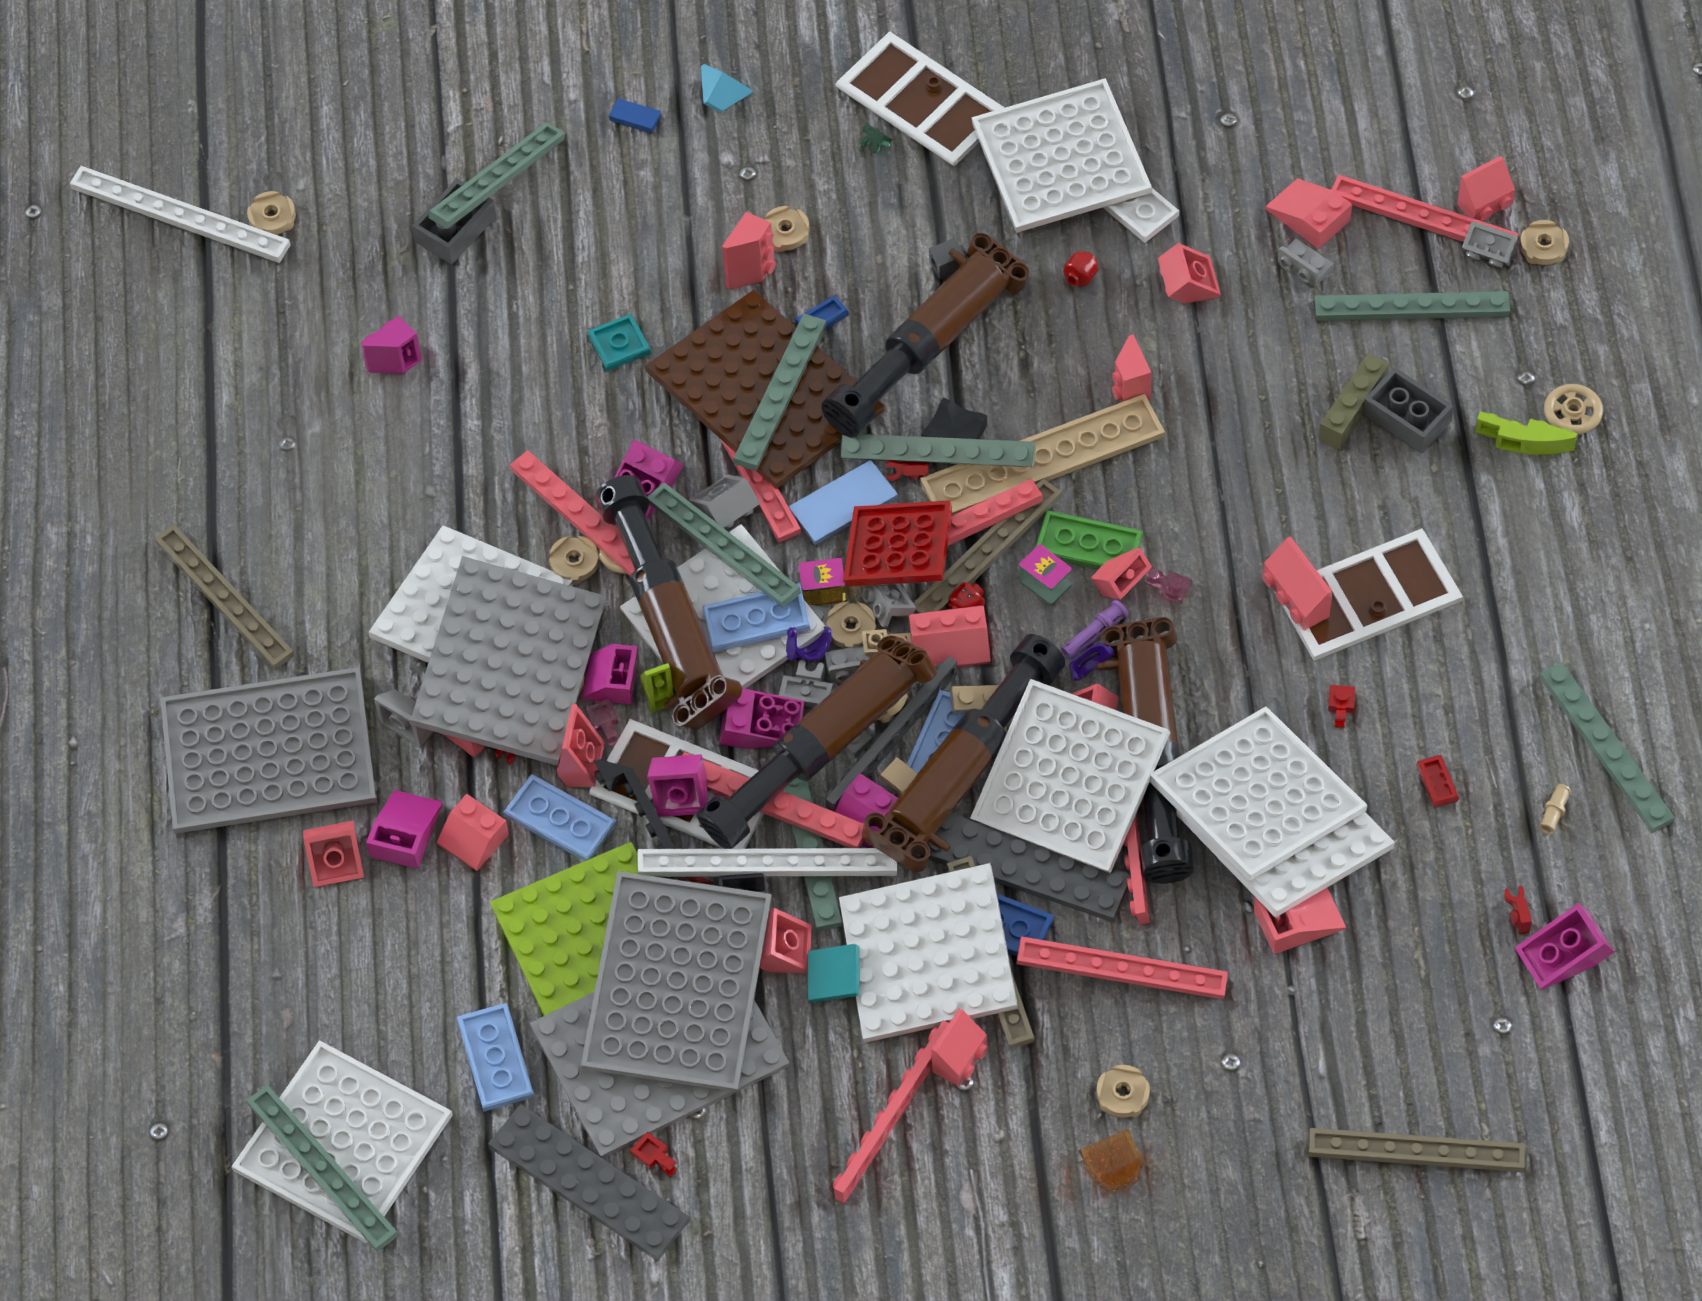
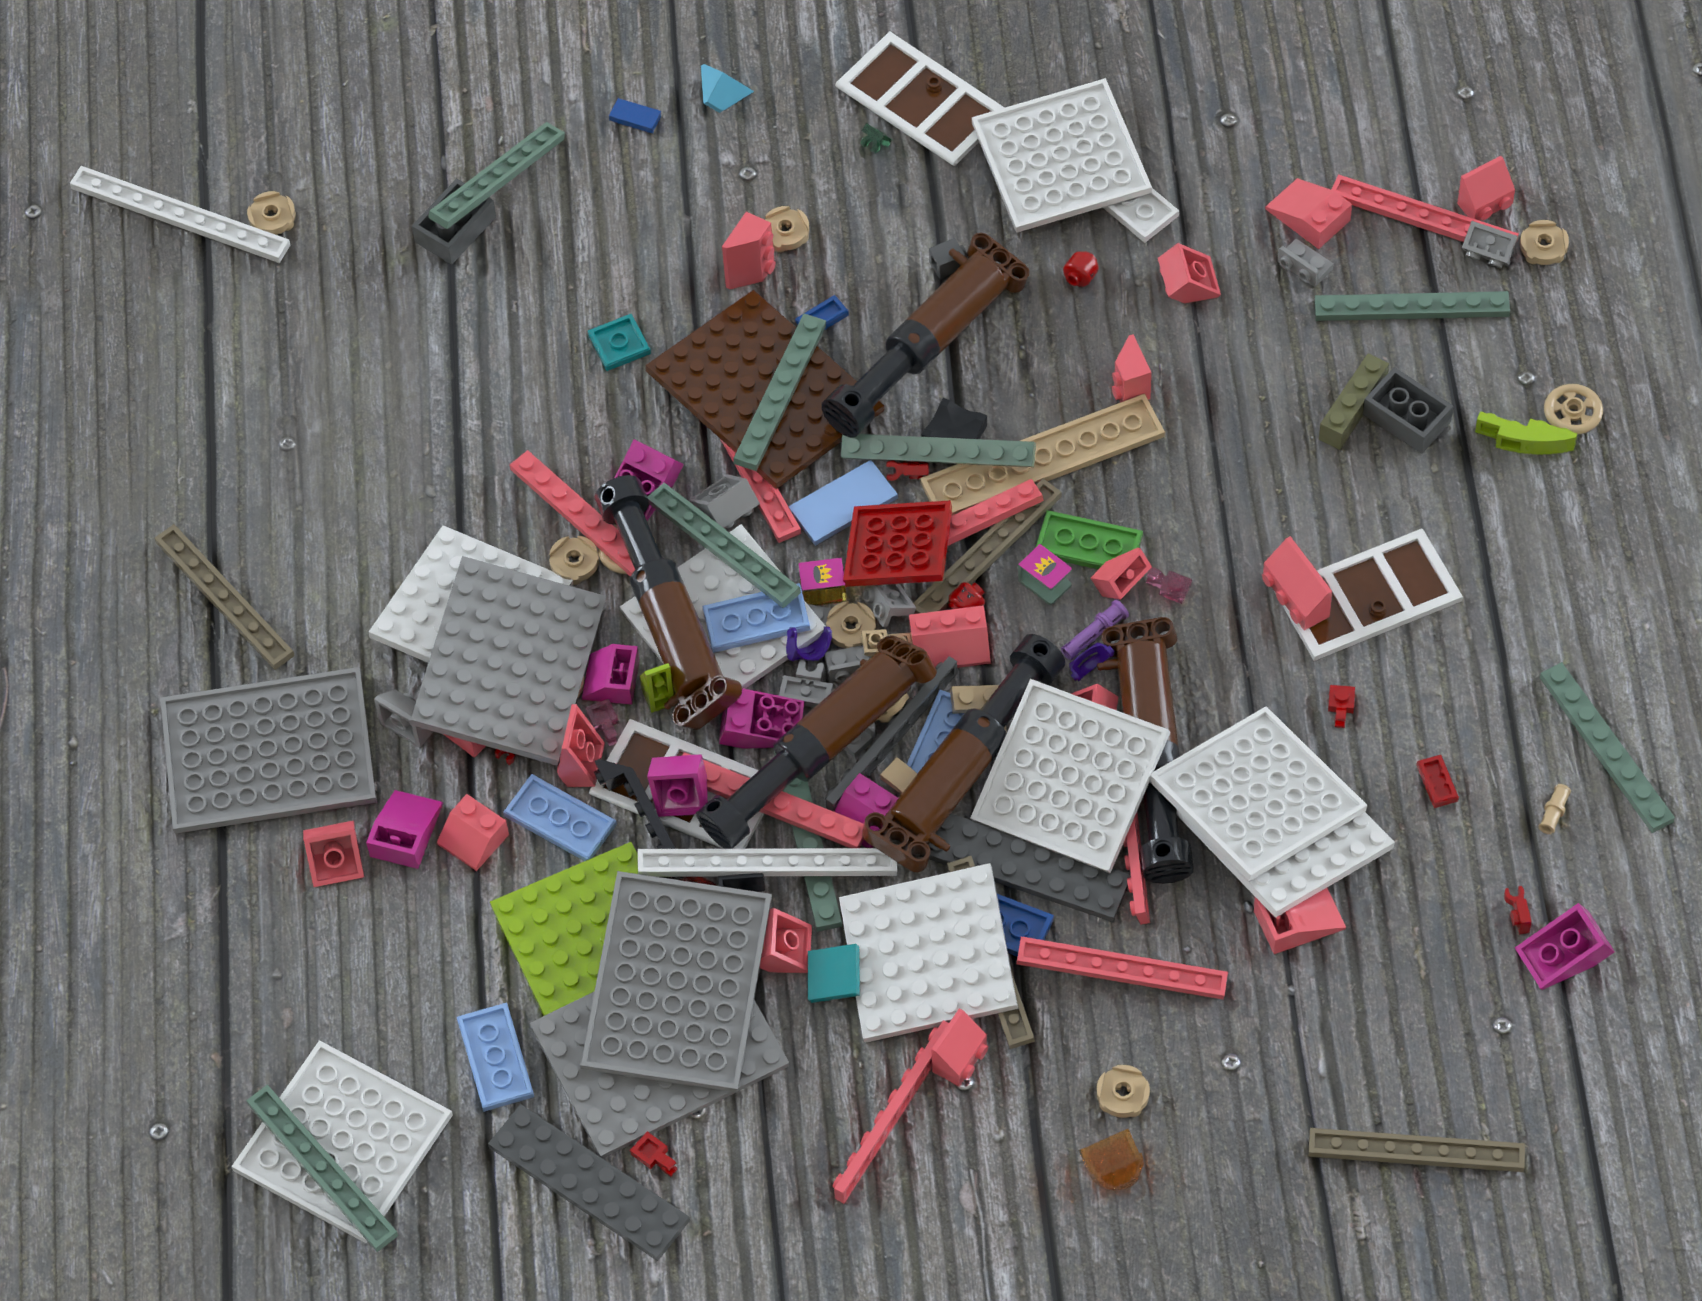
dark pink slope [361,315,422,374] -> none

